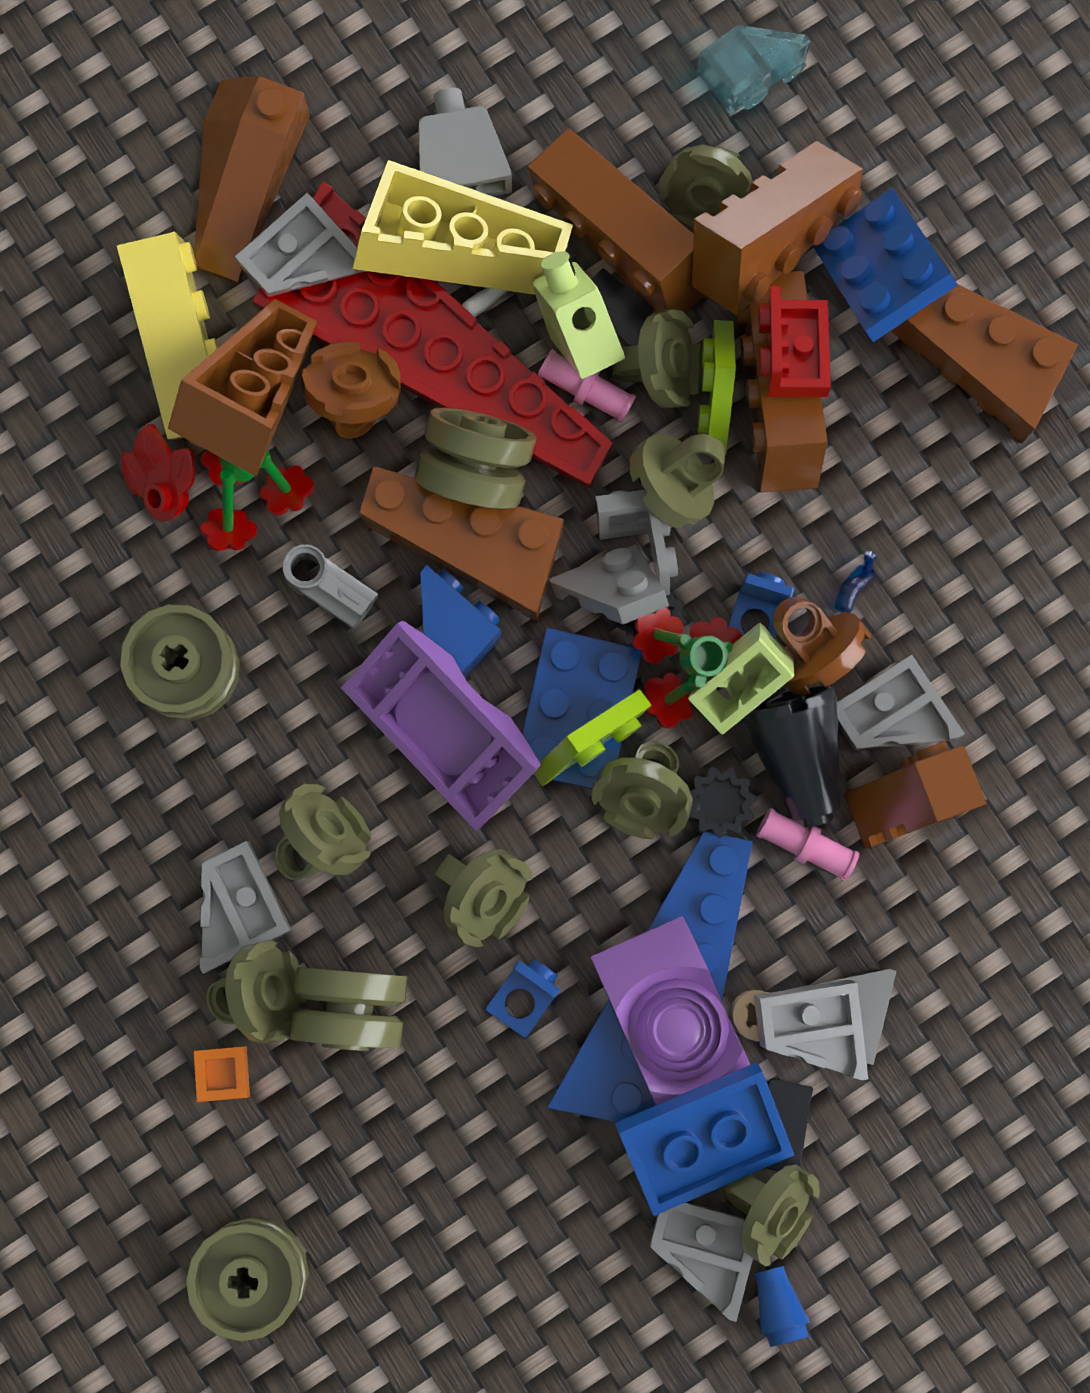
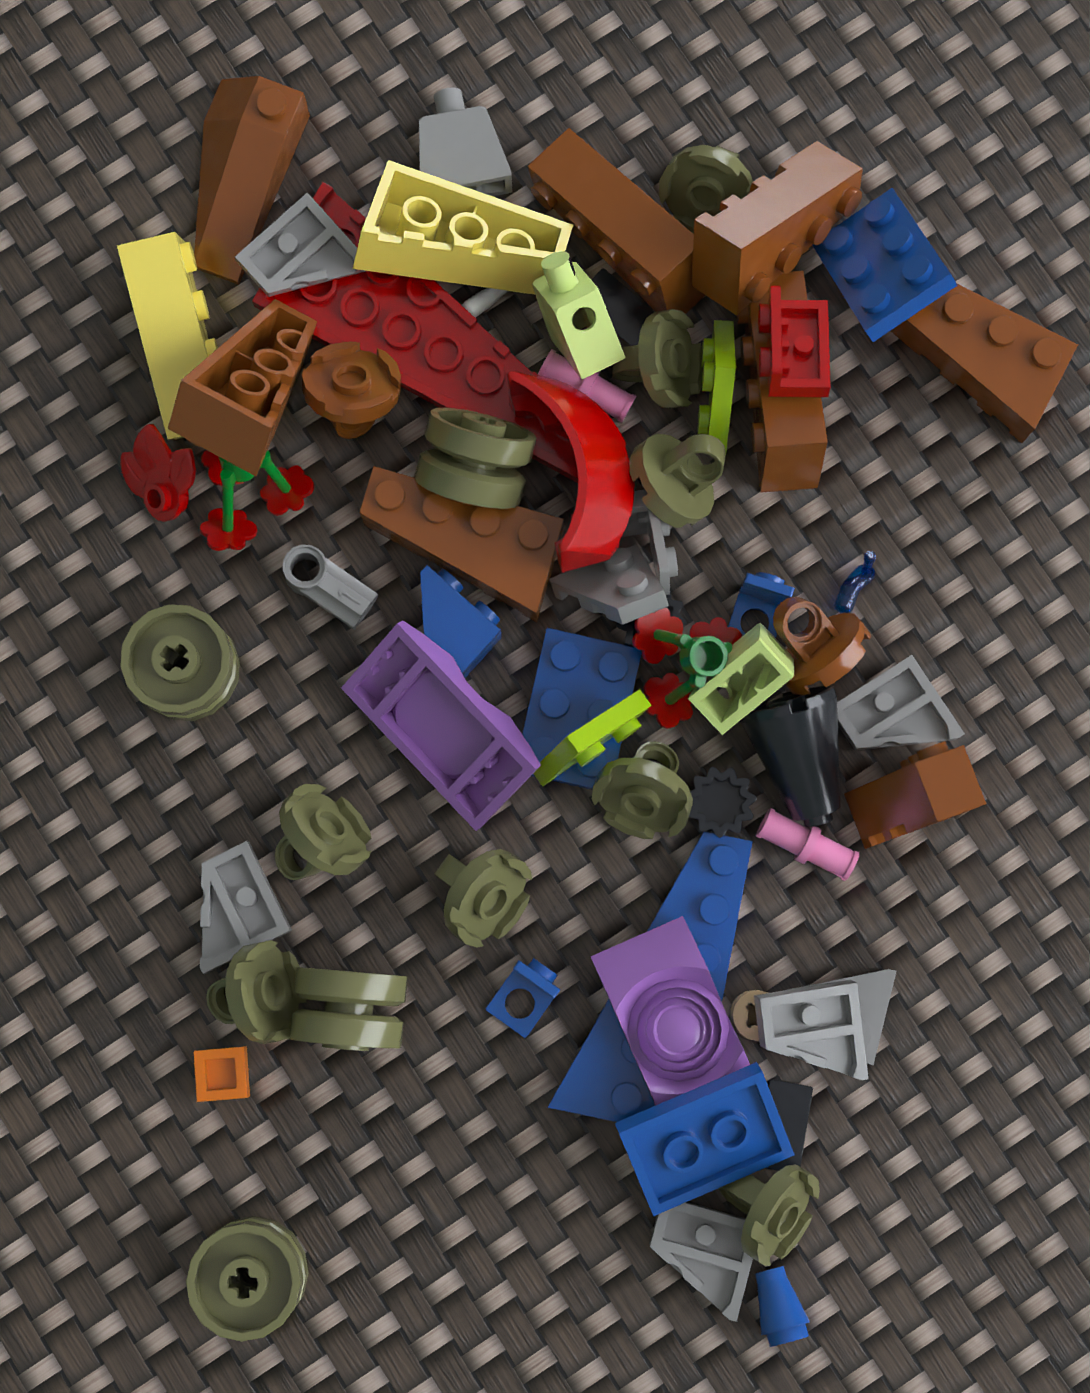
clear light blue slope [697,25,811,115] -> none
none -> red windscreen [507,371,635,573]

